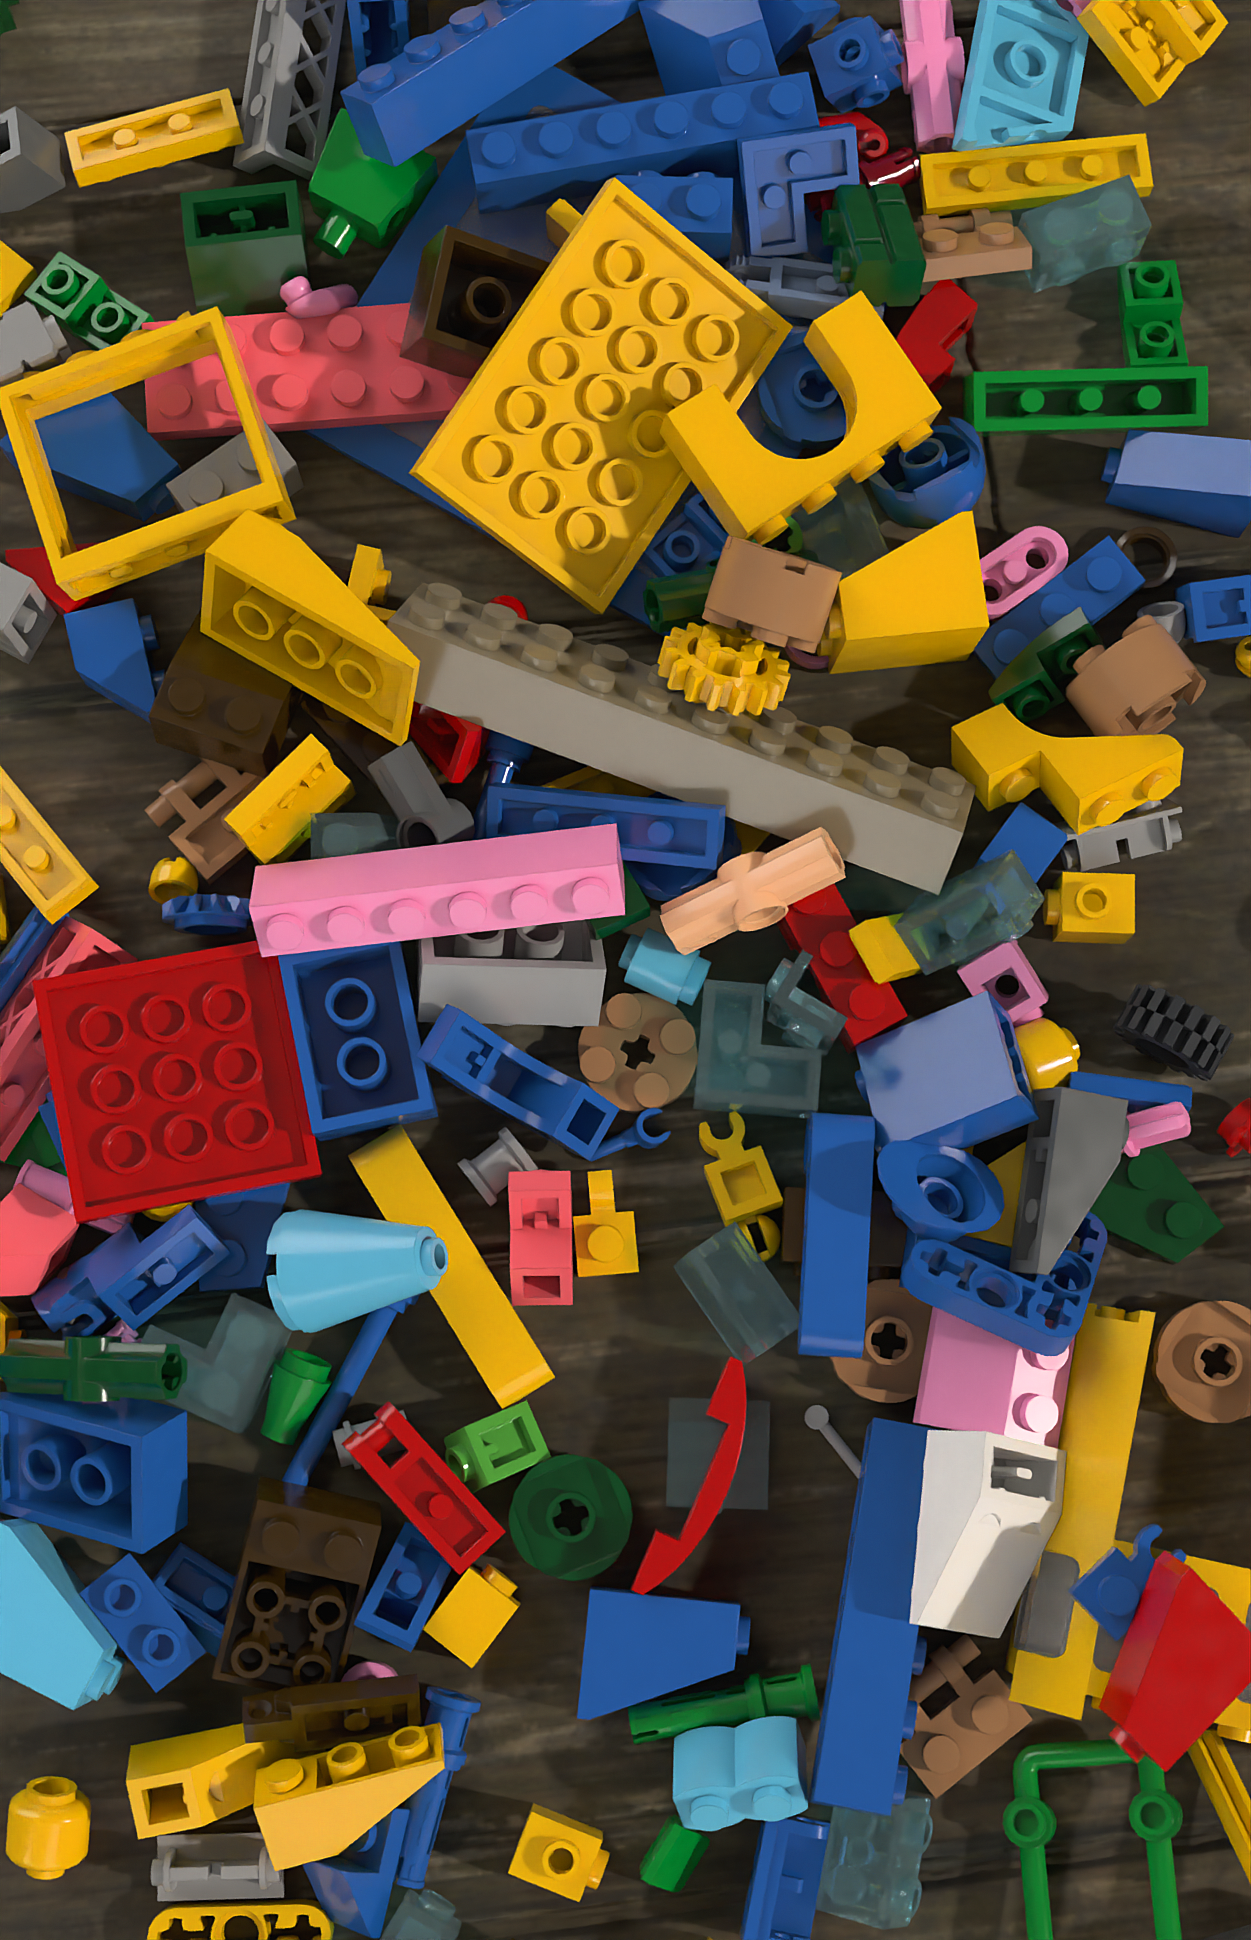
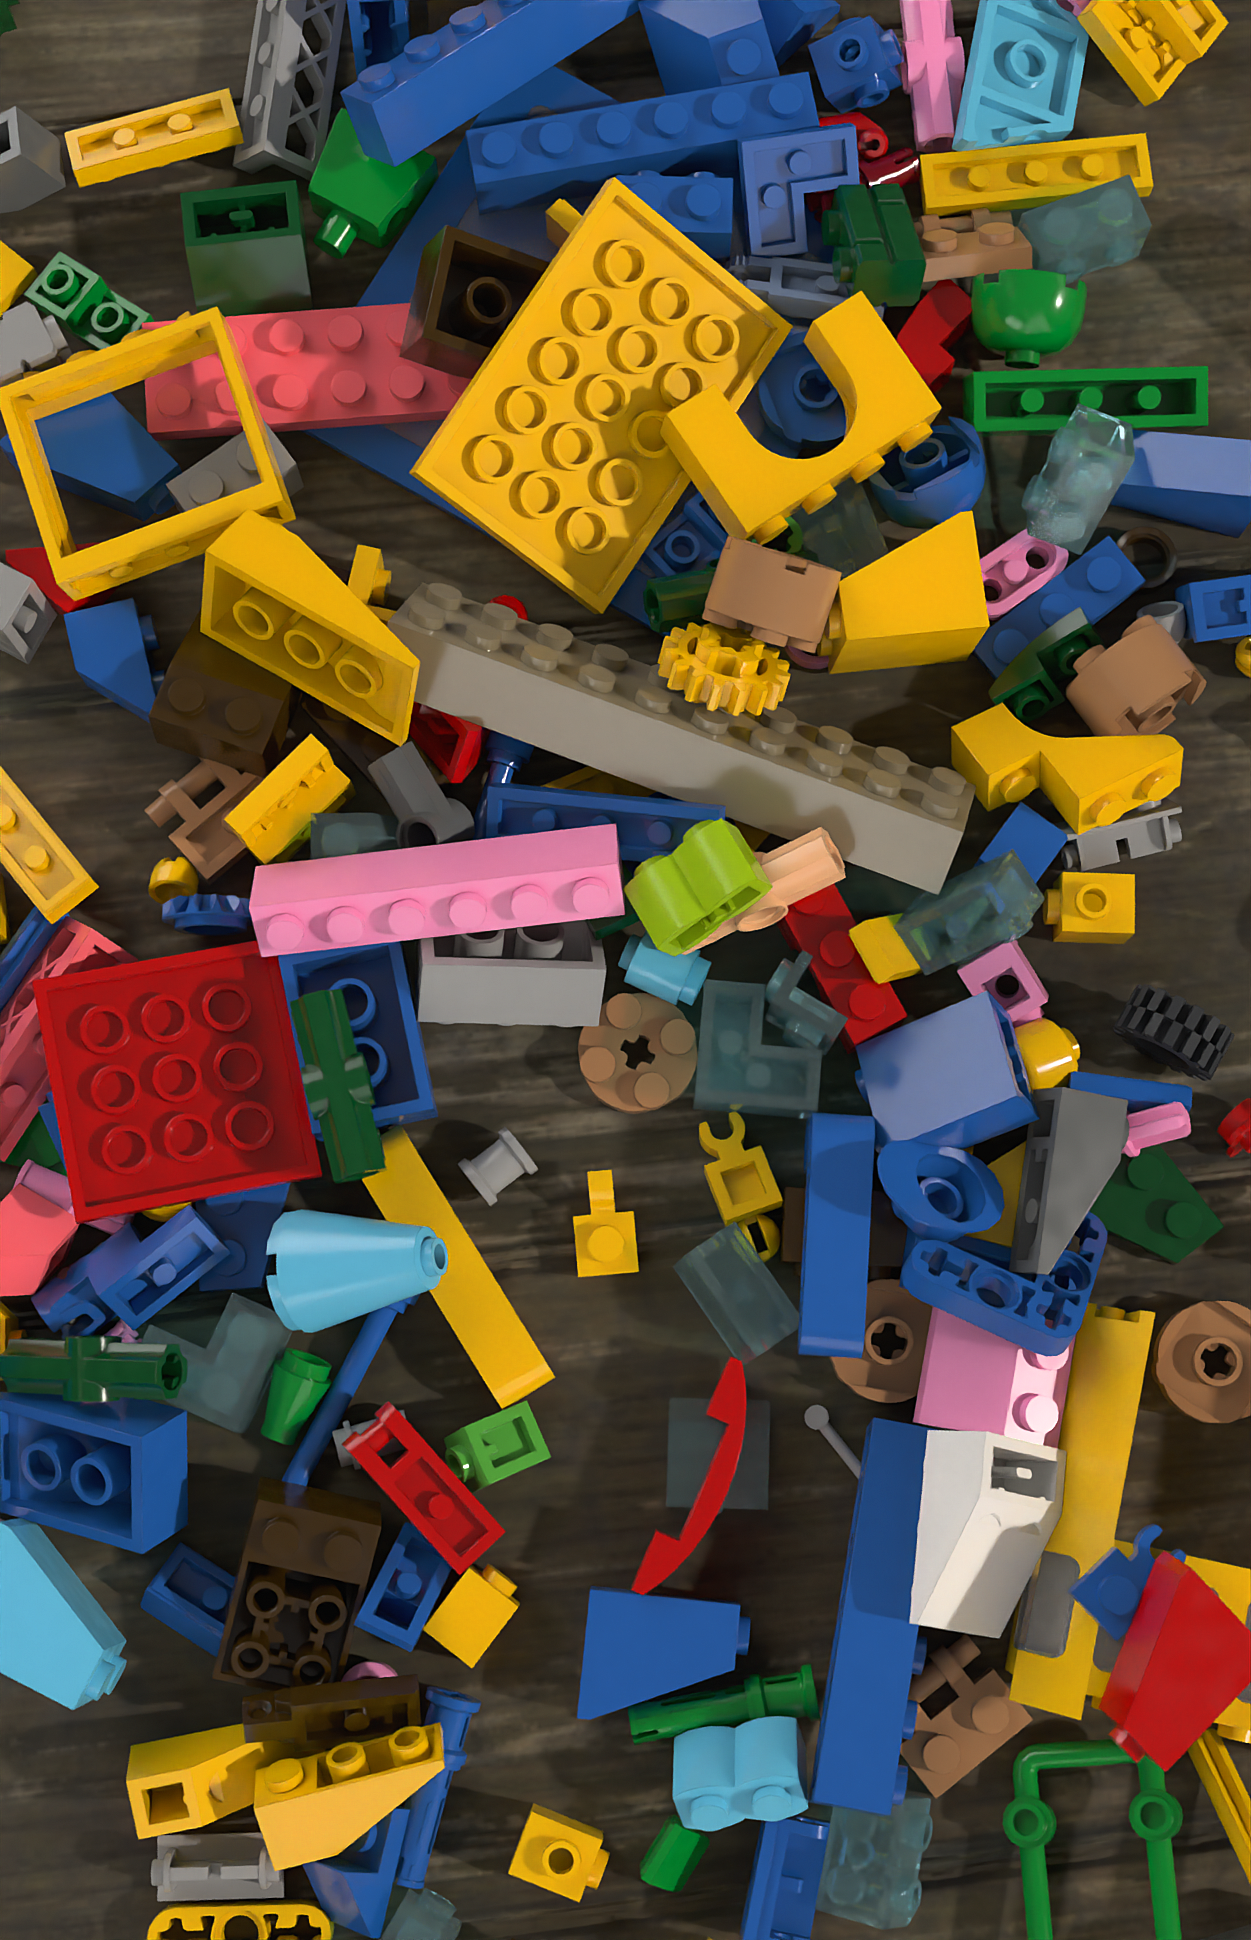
yellow head [6,1776,91,1880] -> none
blue hinge [79,1553,207,1693] -> none
bright pink arm [280,276,358,319] -> none
blue arch [416,1004,620,1161] -> none
coral brick [508,1169,573,1306] -> none
dark green plate [509,1454,633,1581] -> none
blue hand [590,1108,671,1162] -> none
green slope [1117,260,1189,368] -> none
none -> dark green piece [290,989,388,1184]
none -> lime brick [623,818,773,957]
none -> green cylinder [970,269,1087,369]
none -> clear light blue brick [1021,403,1135,555]

